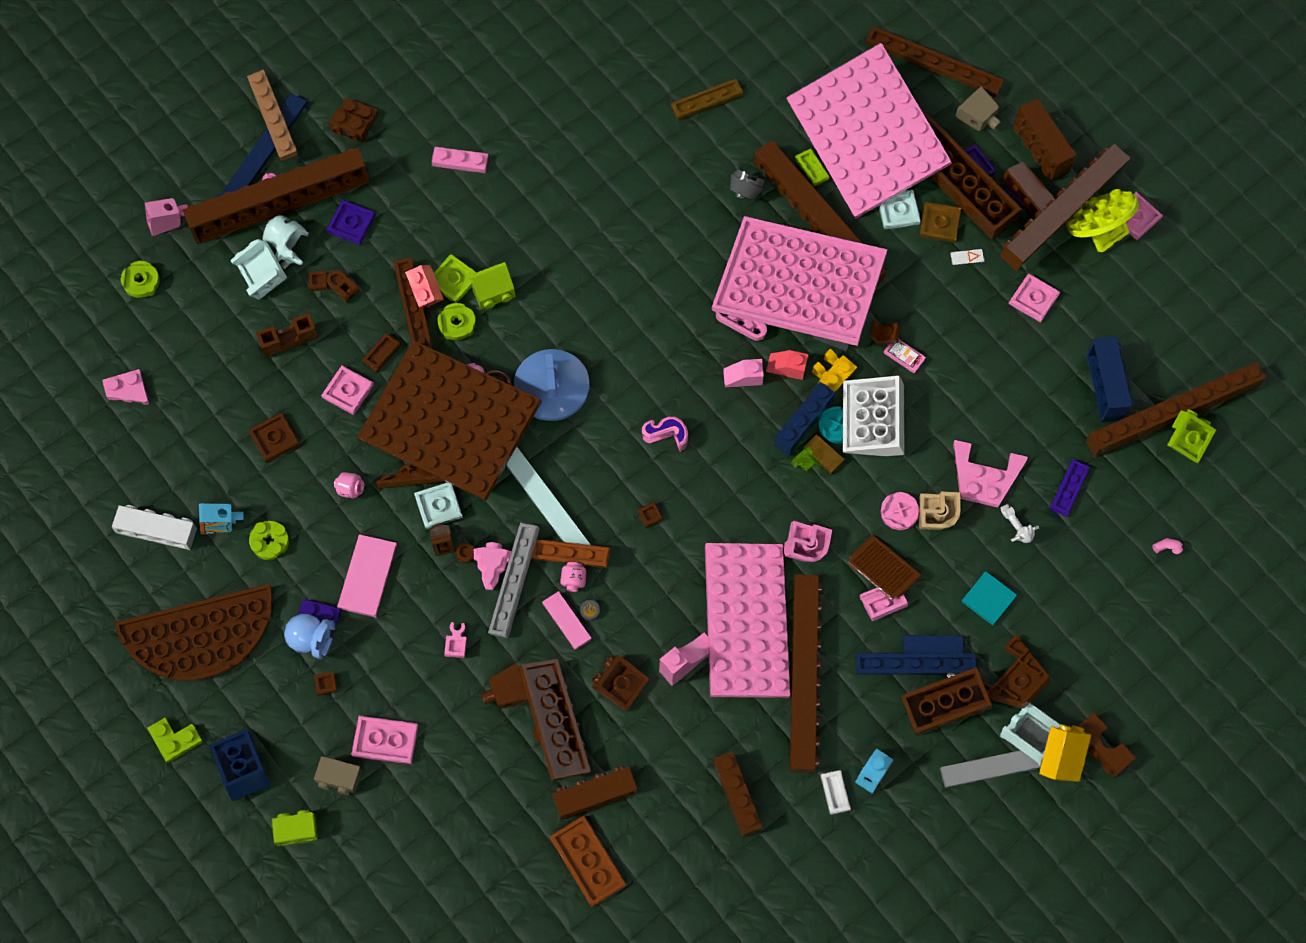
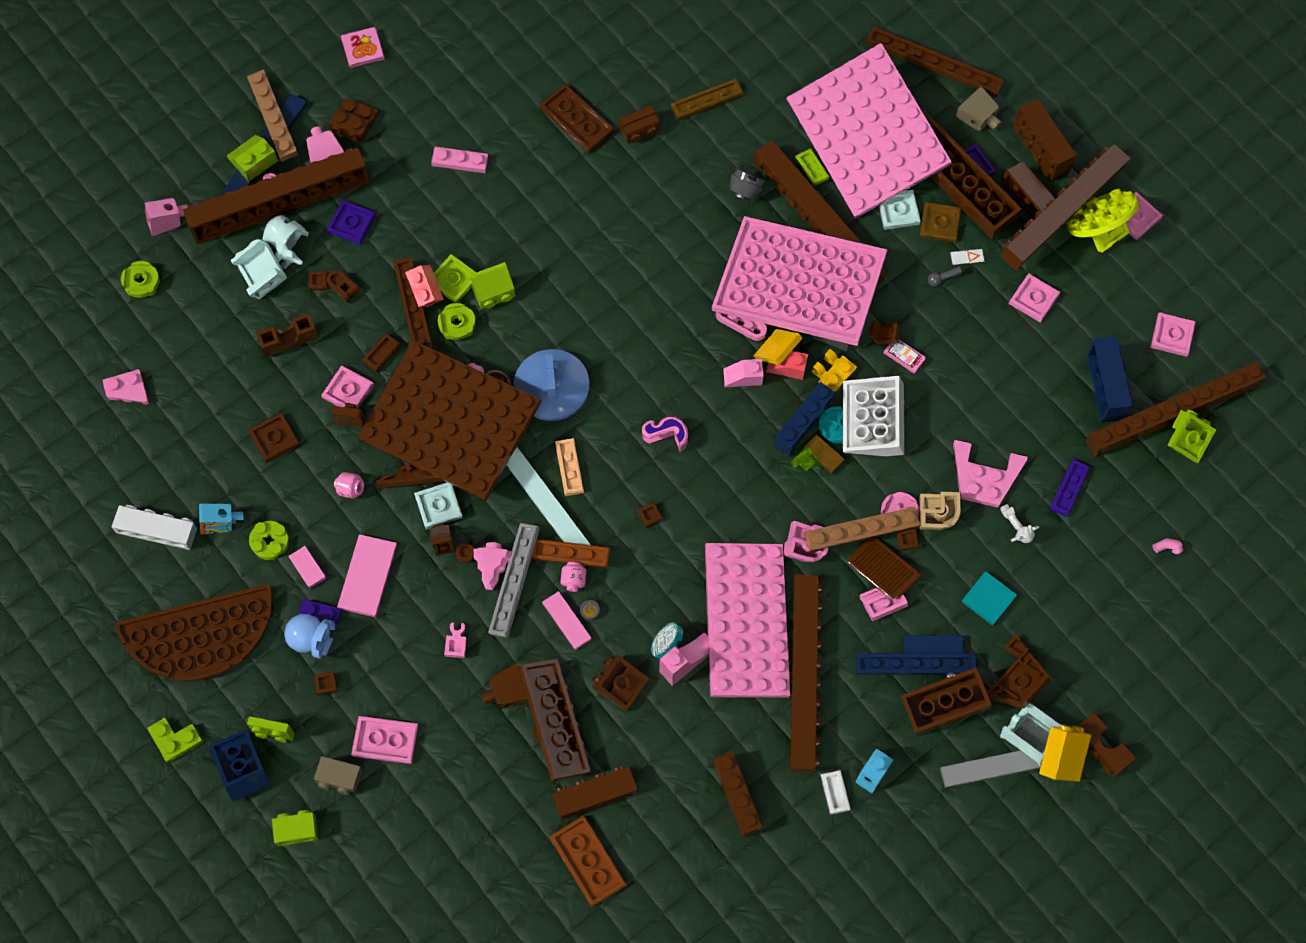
none -> lime slope [227,135,278,182]
none -> lime plate [247,716,295,743]
none -> bright pink tile [288,546,326,589]
none -> bright pink torso [306,127,344,163]
none -> reddish brown piece [332,403,365,427]
none -> bright pink tile [341,27,384,68]
none -> reddish brown tile [539,84,614,154]
none -> light nougat tile [555,438,584,496]
none -> reddish brown brick [618,106,660,143]
none -> tile [651,622,683,659]
none -> yellow tile [753,329,802,365]
none -> medium nougat plate [804,507,920,552]
none -> reddish brown tile [896,528,919,551]
none -> dark grey bar [927,266,962,287]
none -> bright pink tile [1150,312,1196,357]

